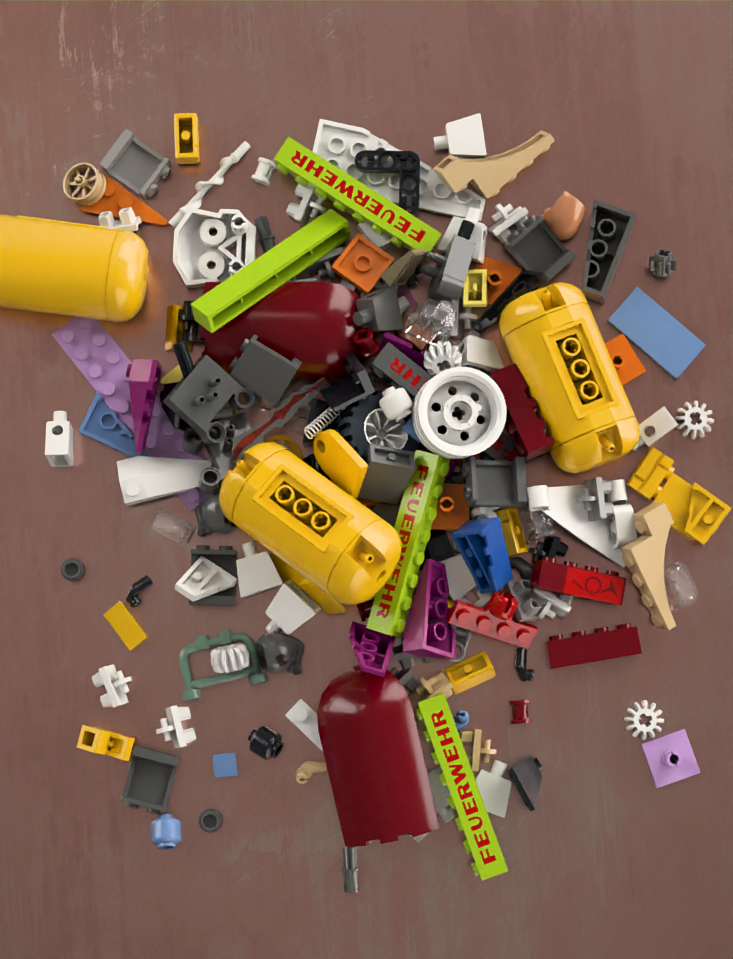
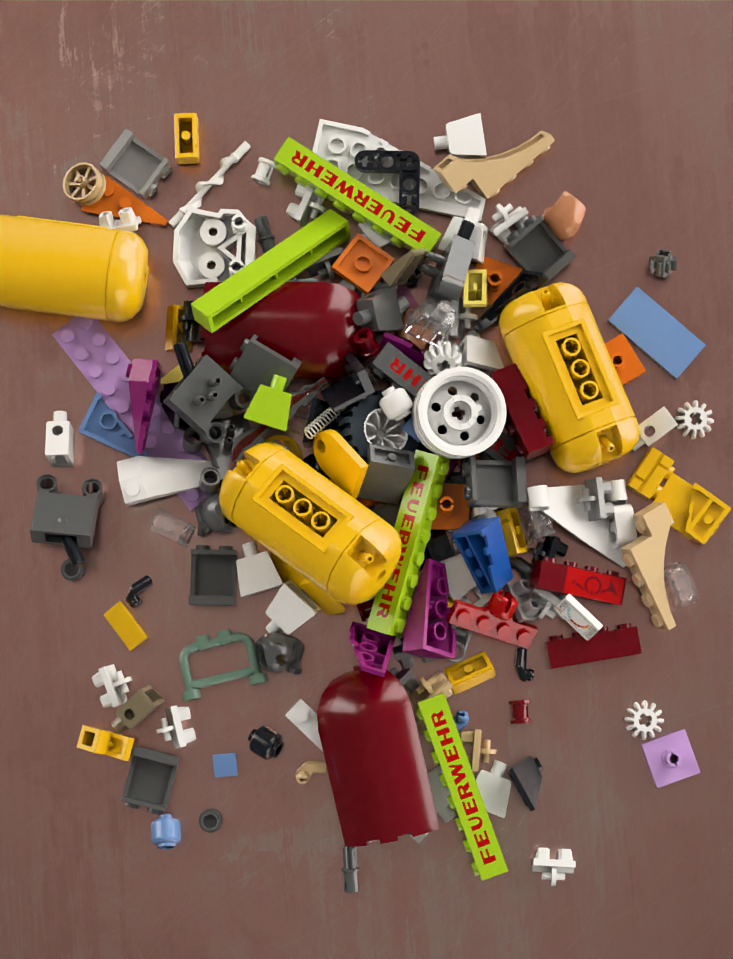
white wing [174,555,237,601] -> none
white gear [210,643,250,673] -> none
dark grey wedge [582,200,636,304] -> none
none -> dark grey piece [30,474,104,568]
none -> dark tan torso [111,684,165,733]
none -> lime torso [244,374,292,432]
none -> white hips [532,847,576,887]
none -> white tile [554,594,603,641]

